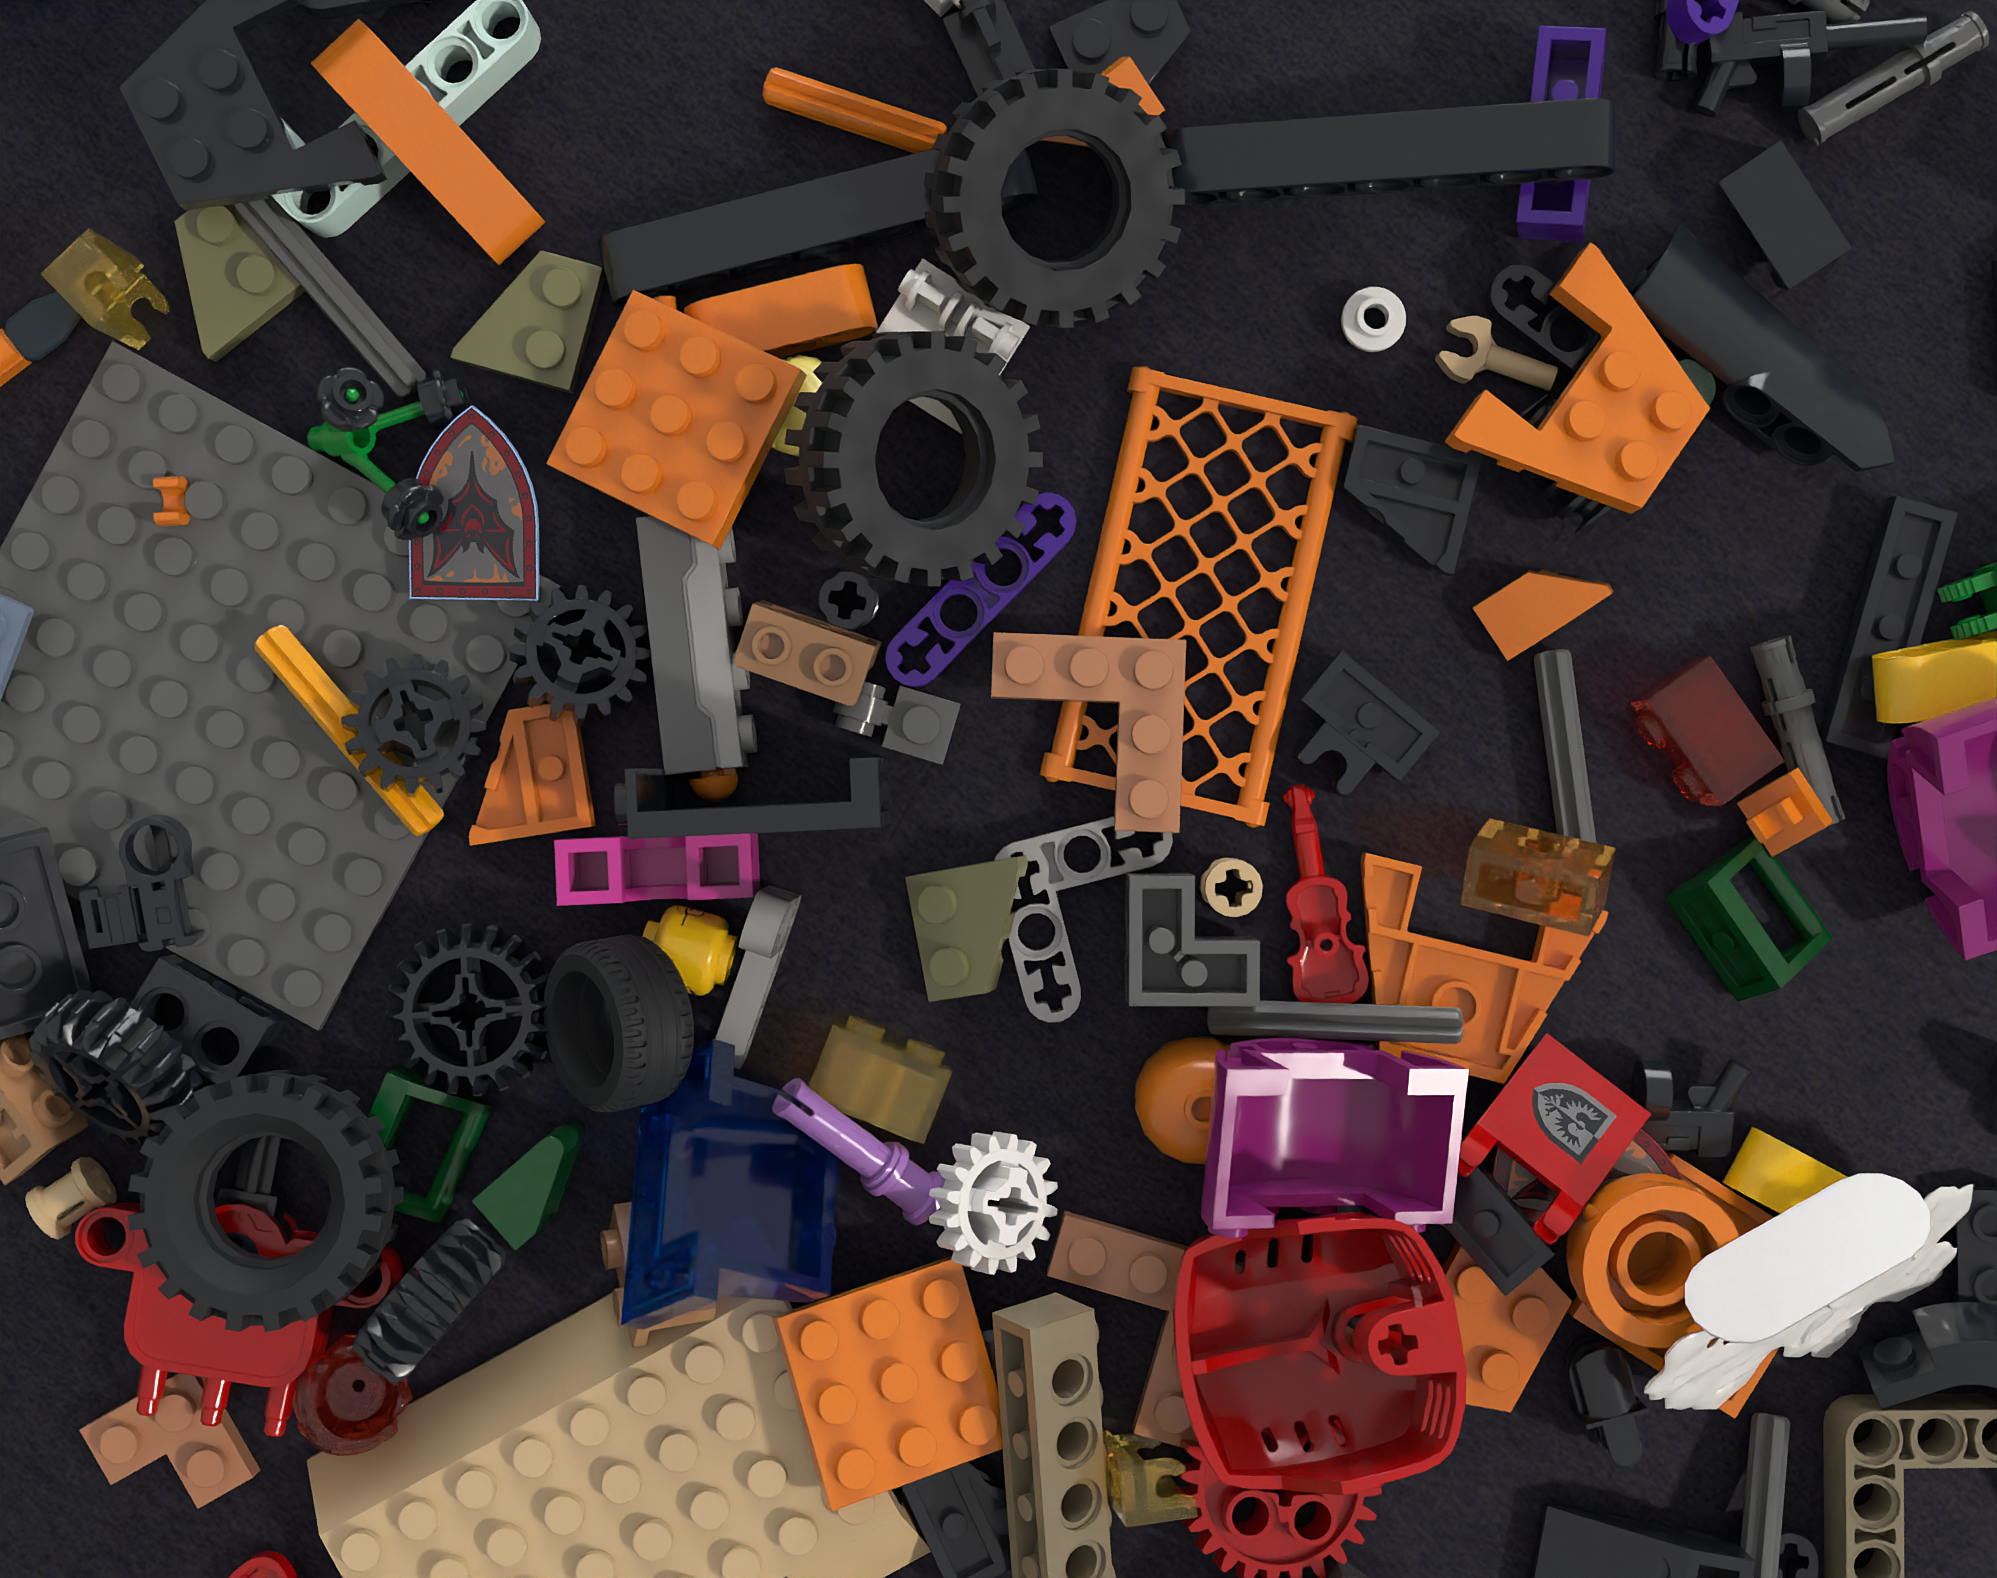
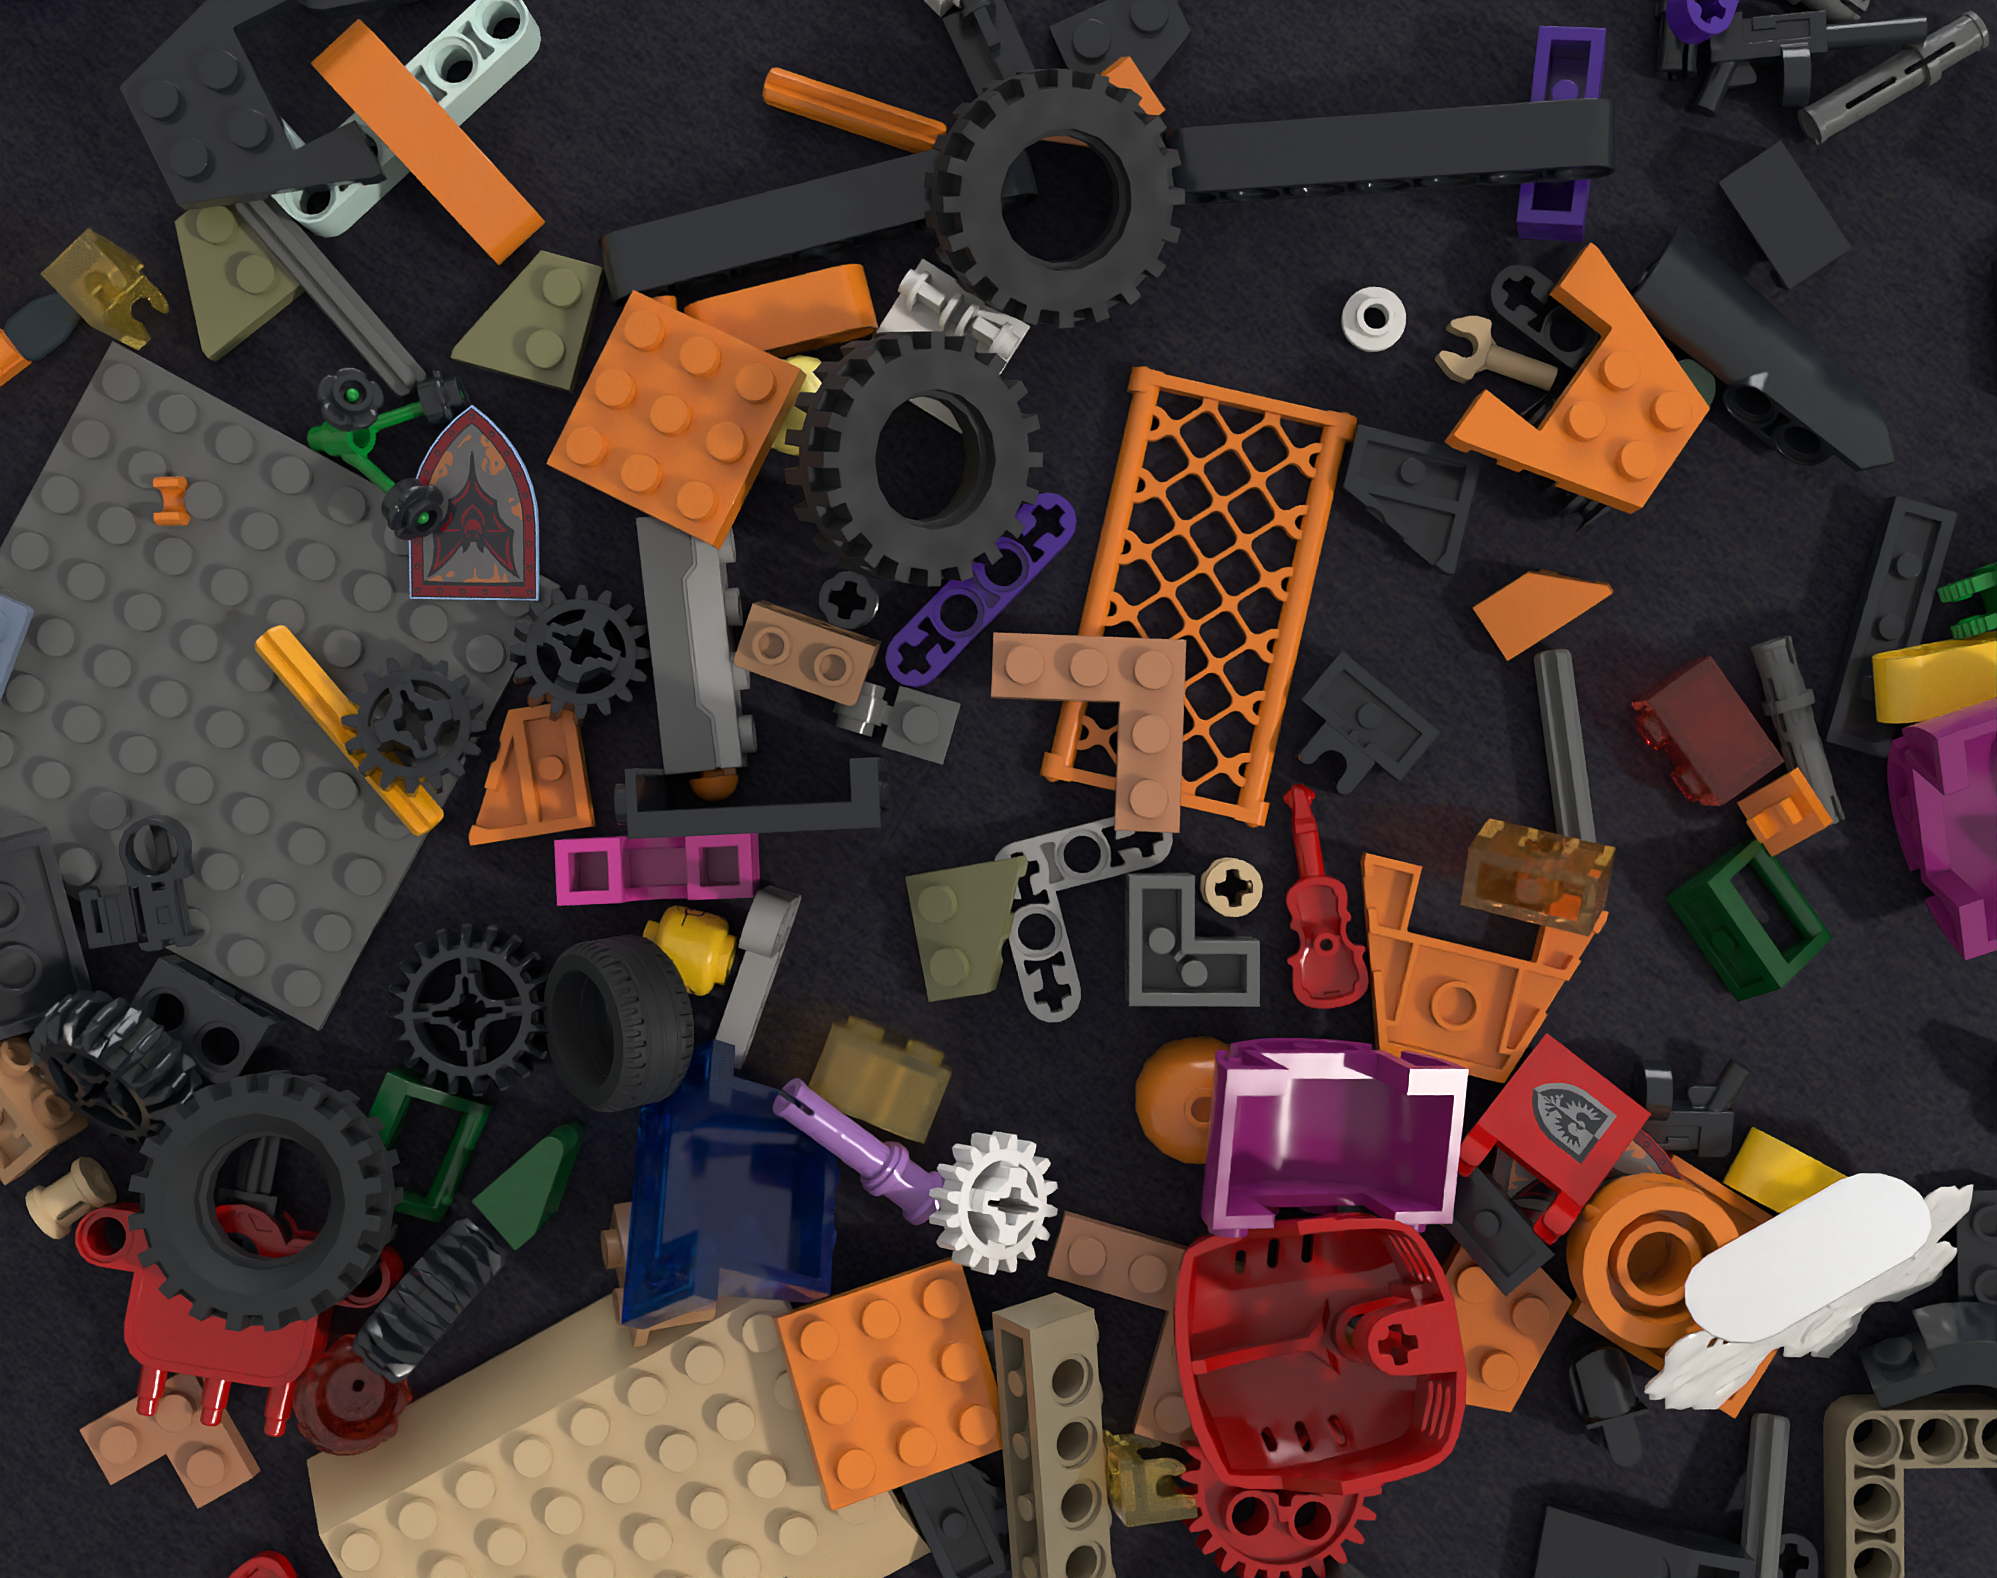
dark grey axle [1207,1001,1464,1044] -> none

